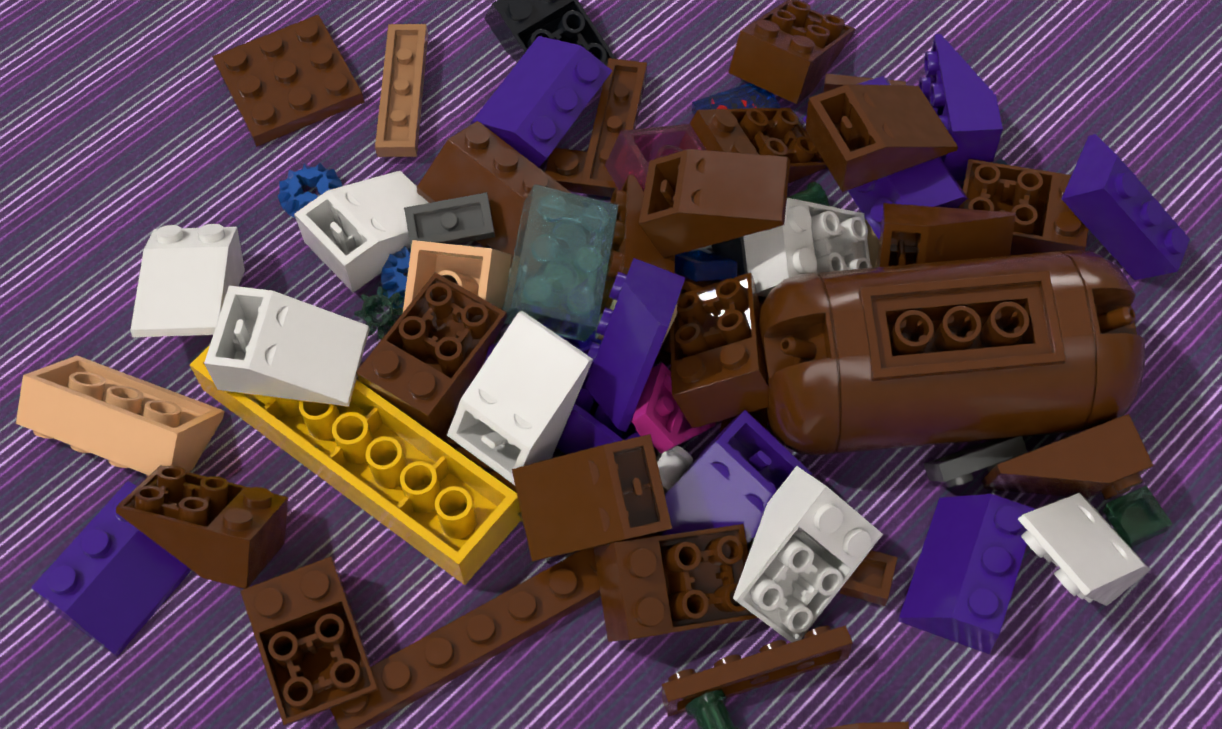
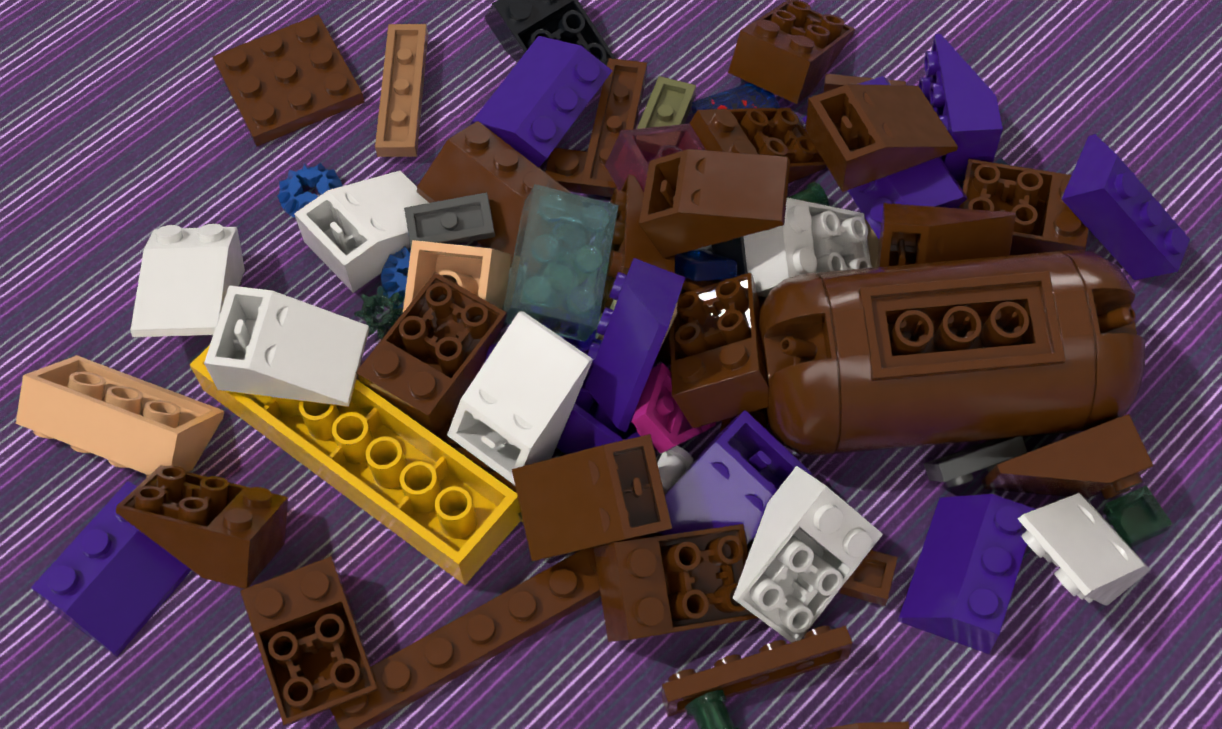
none -> olive plate [634,76,696,155]

